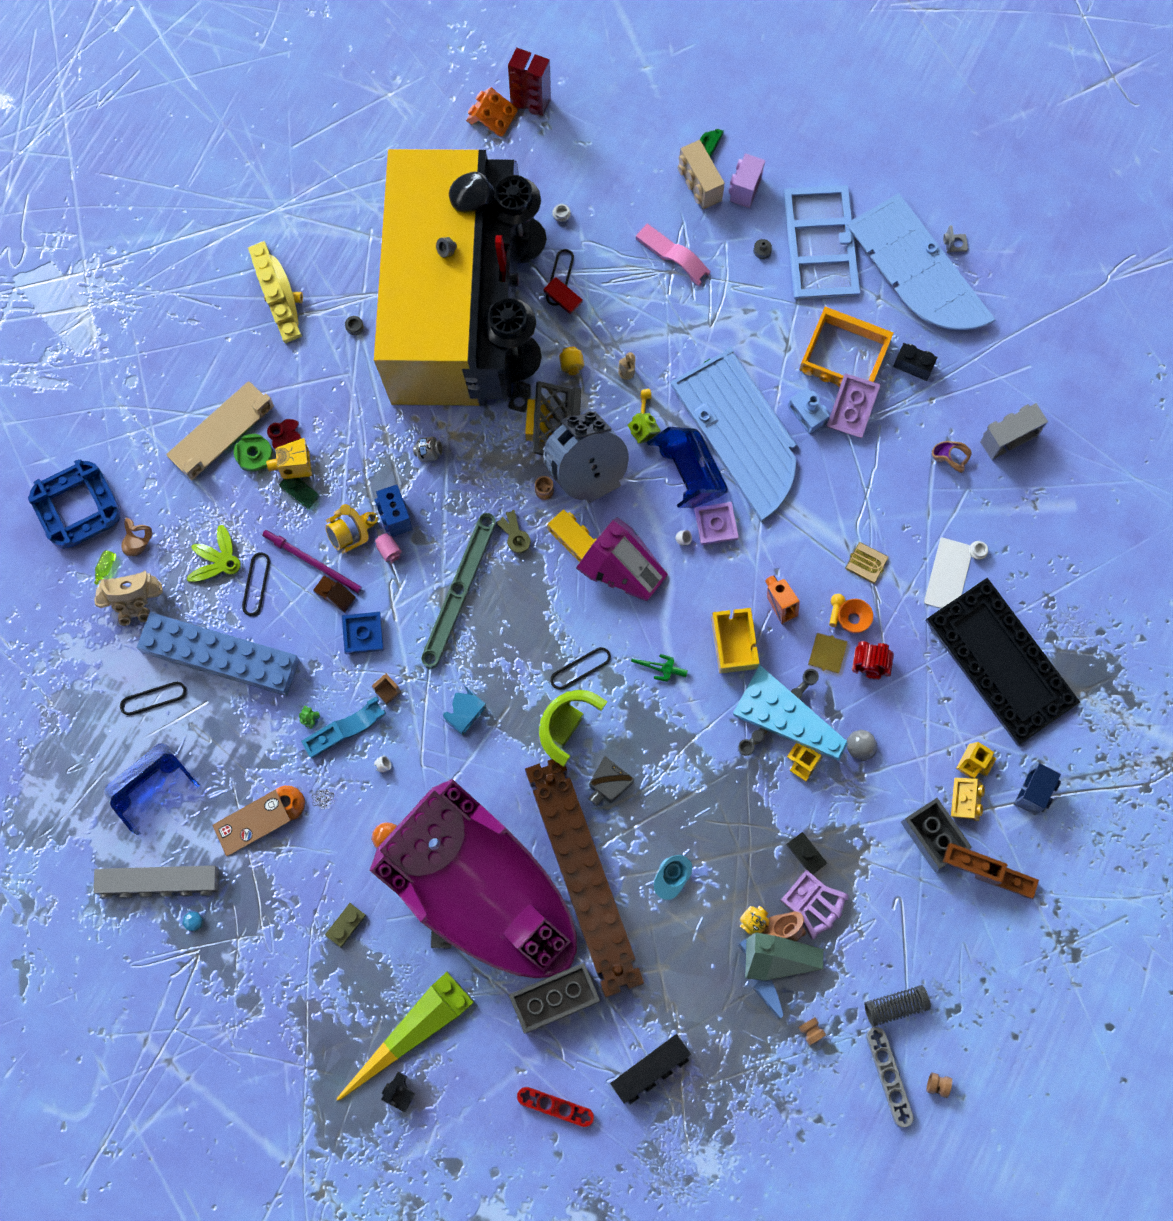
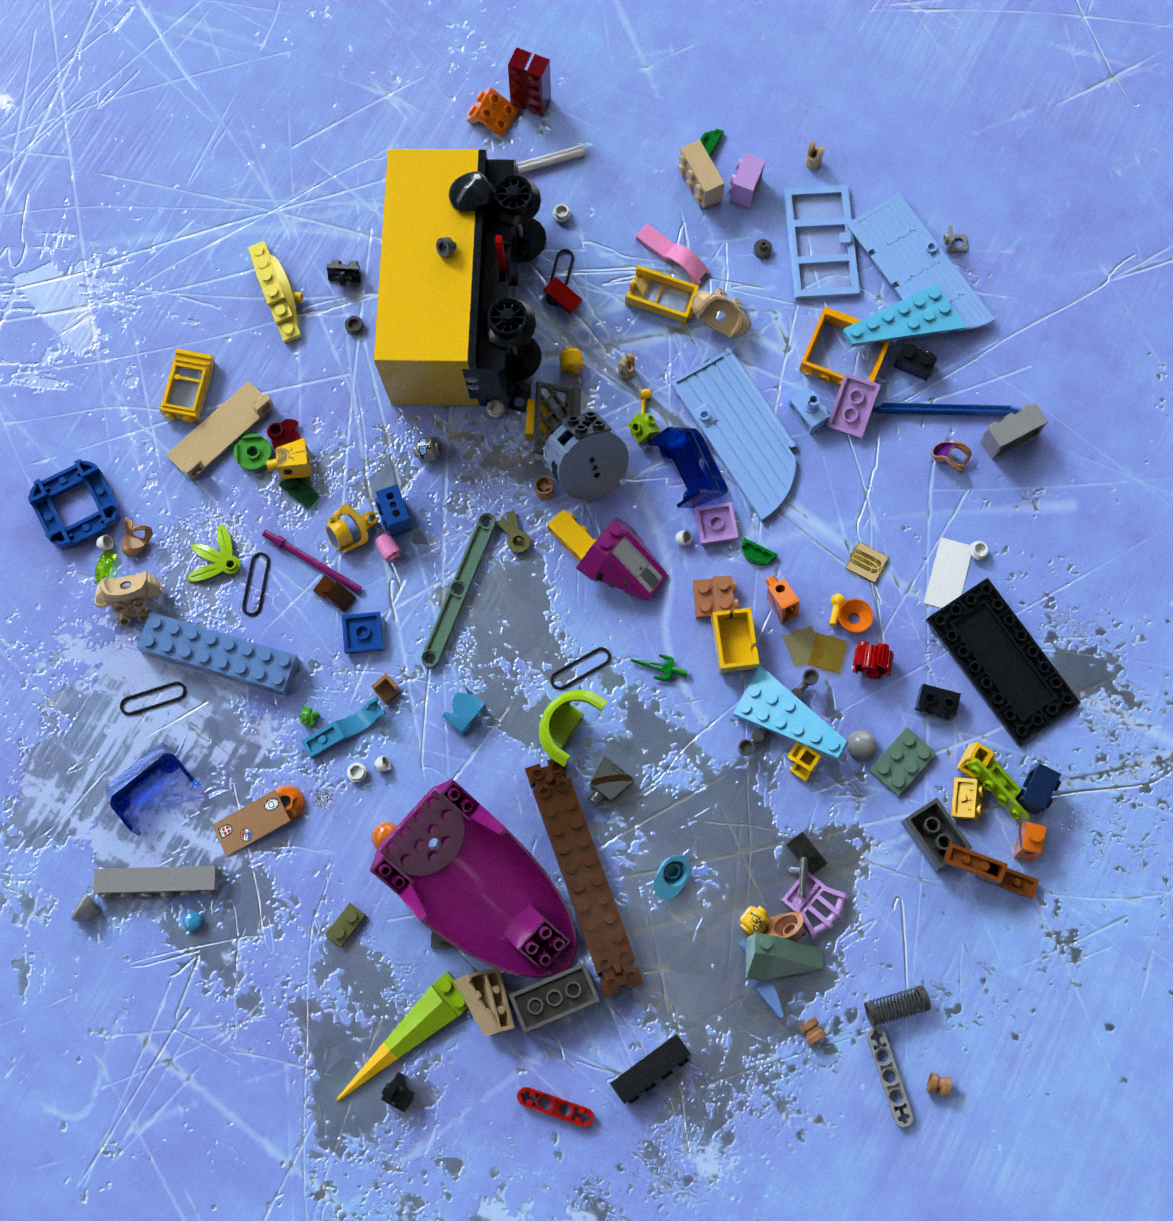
none -> light grey brick [71,895,98,922]
none -> white hinge [96,535,114,551]
none -> yellow door [159,348,215,424]
none -> black hips [326,260,361,287]
none -> white plate [347,763,367,783]
none -> tan wedge [453,968,515,1037]
none -> white plate [486,400,505,418]
none -> white axle [517,145,585,174]
none -> door [625,265,699,325]
none -> tan piece [692,288,752,338]
none -> nougat plate [693,575,738,619]
none -> green tile [742,538,778,566]
none -> clear yellow piece [782,626,825,667]
none -> flat silver piece [789,857,809,898]
none -> tan hinge [805,141,825,170]
none -> medium azure wing [842,284,966,347]
none -> sand green plate [868,727,936,797]
none -> blue piece [871,402,1020,416]
none -> black brick [914,684,961,721]
none -> lime bracket [966,759,1030,821]
none -> orange torso [1013,821,1047,863]

